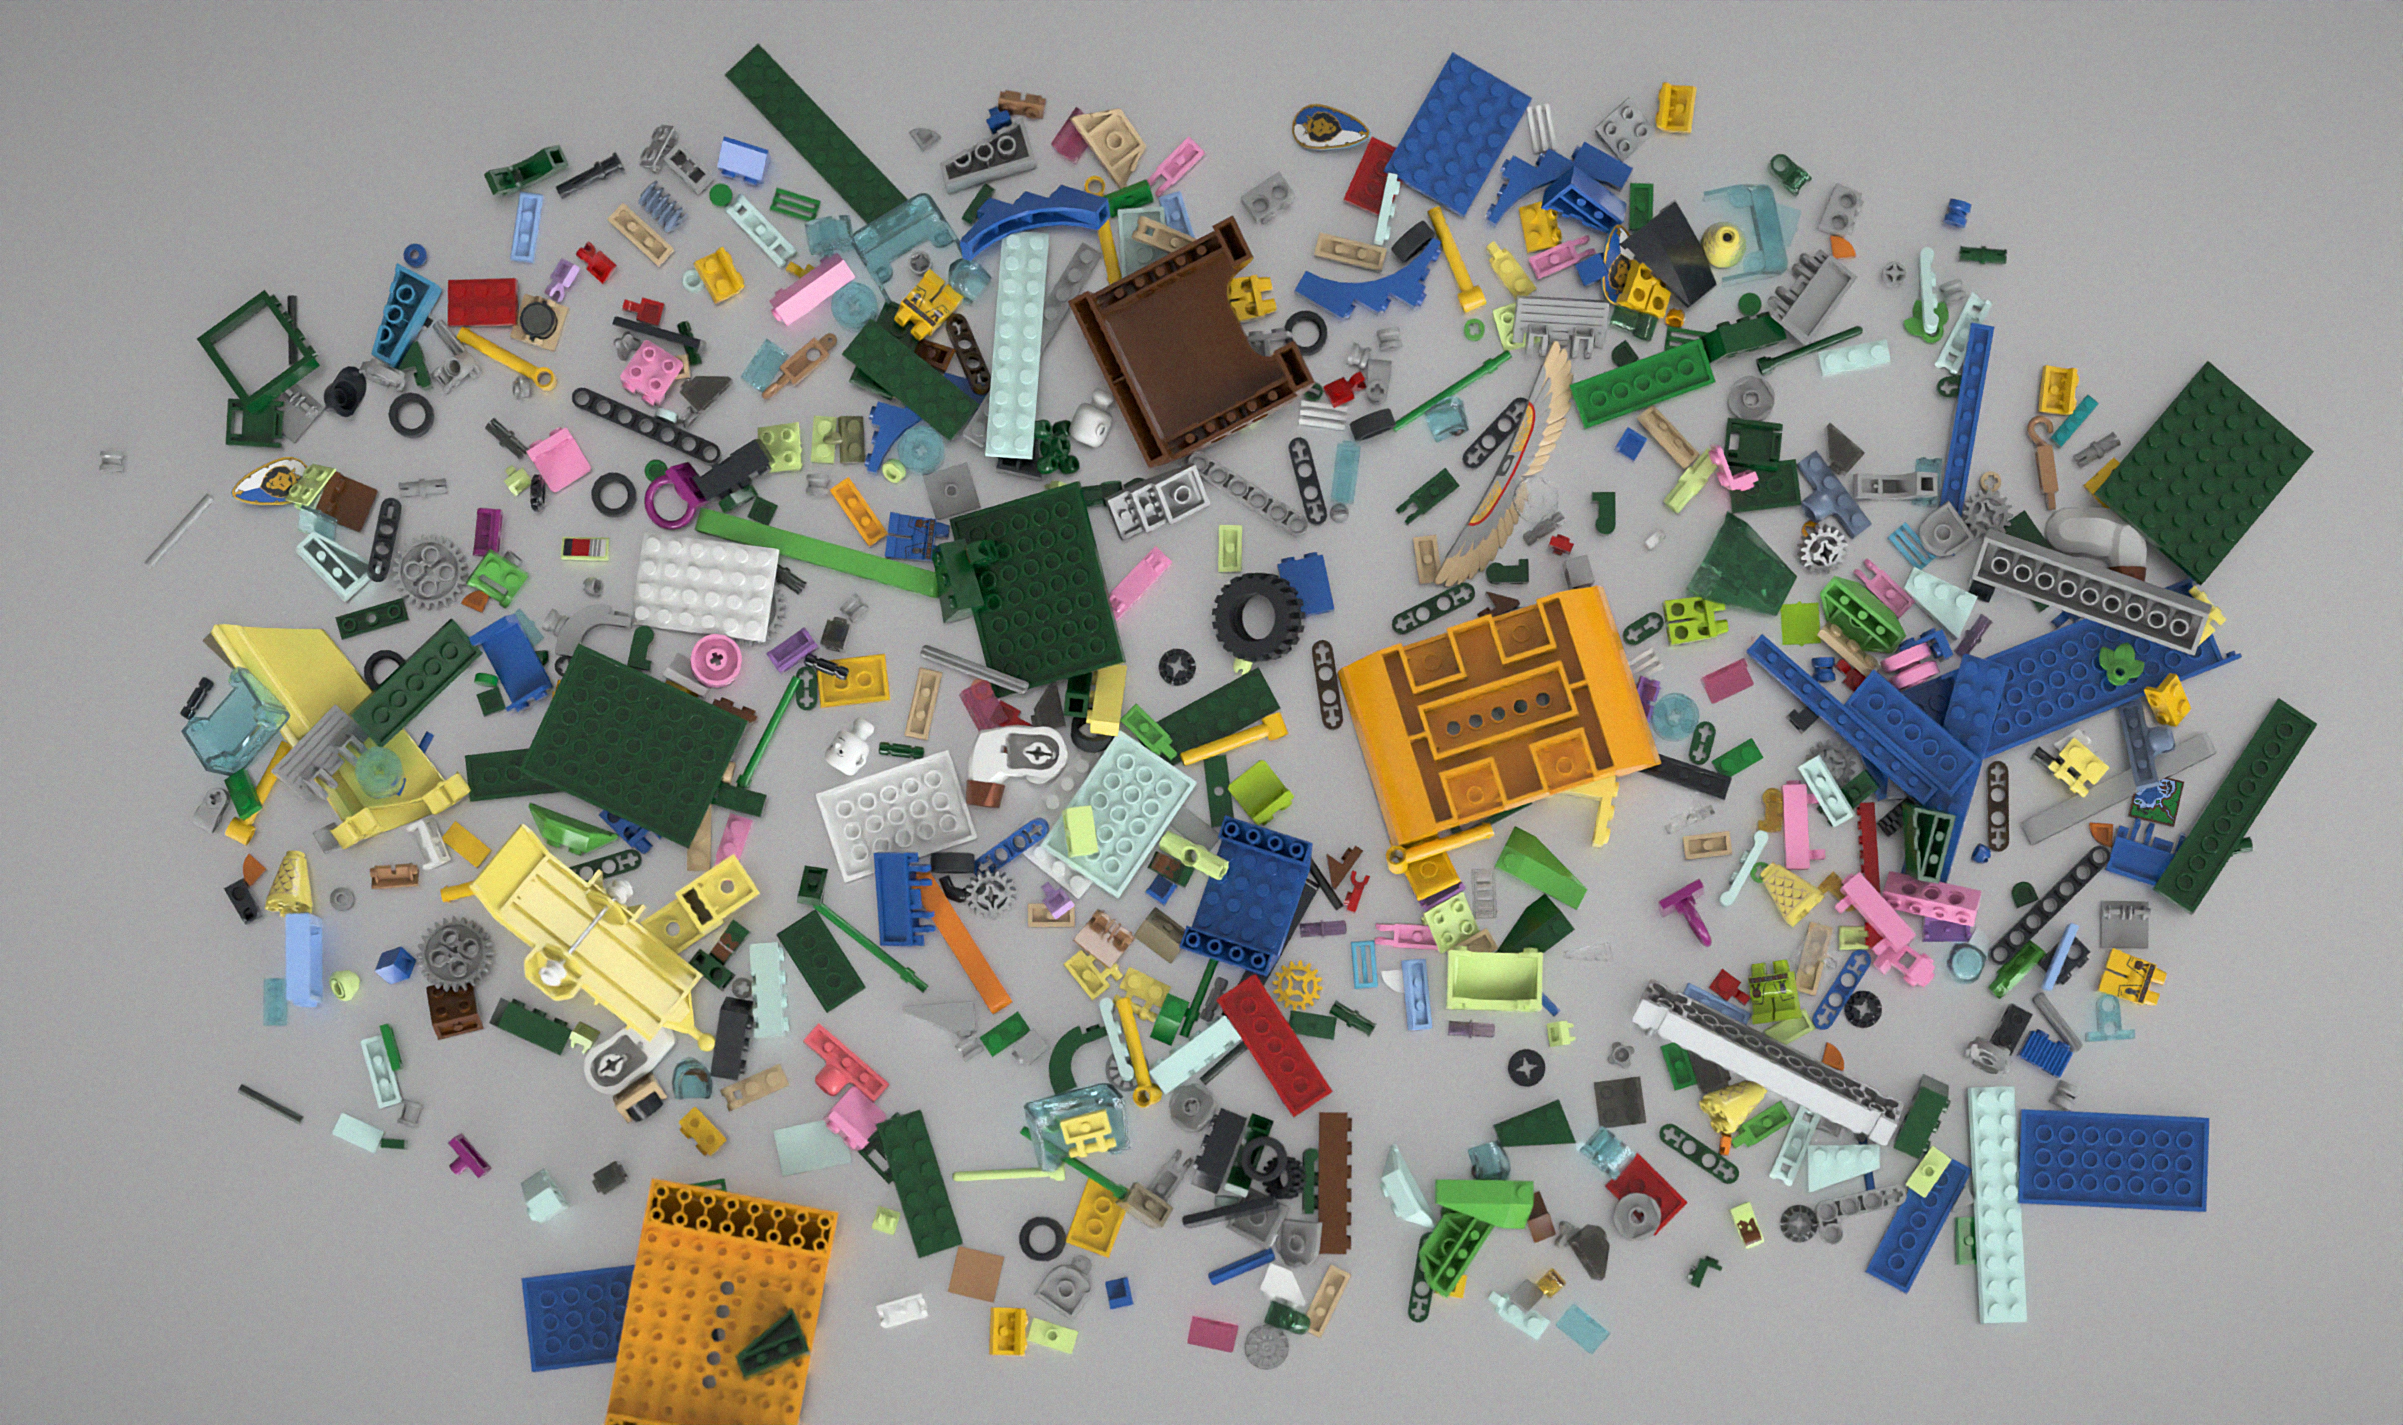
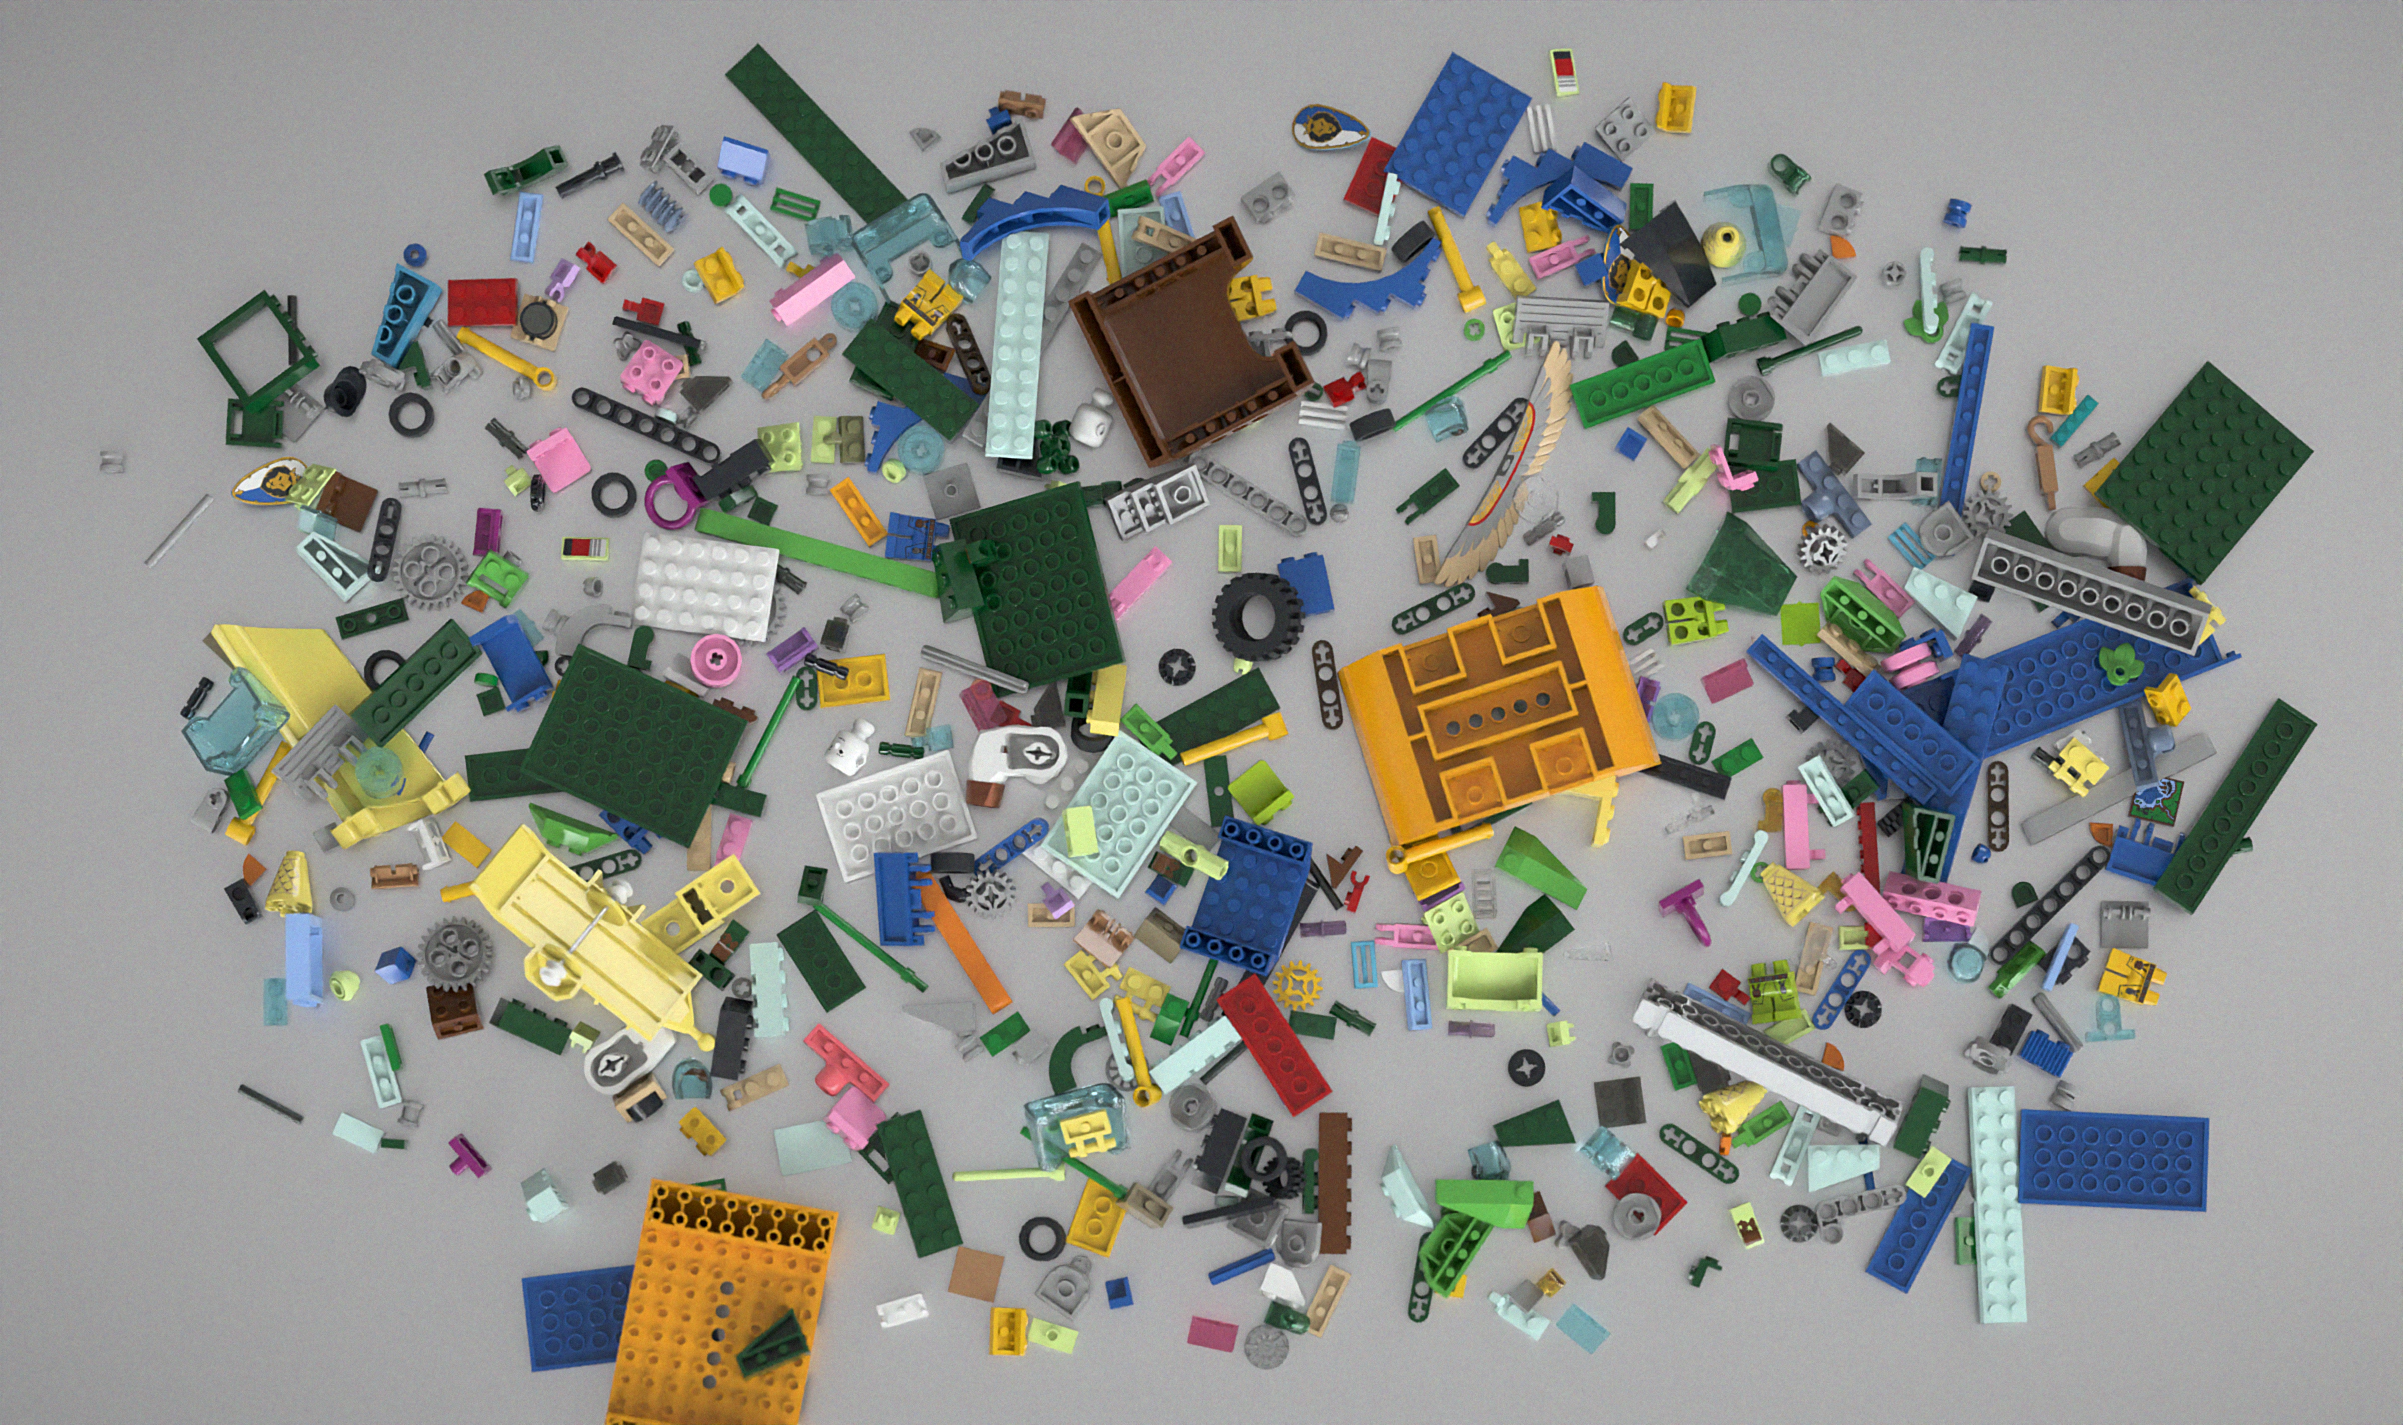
none -> clear light blue plate [911,724,954,751]
none -> slope [1549,48,1579,98]

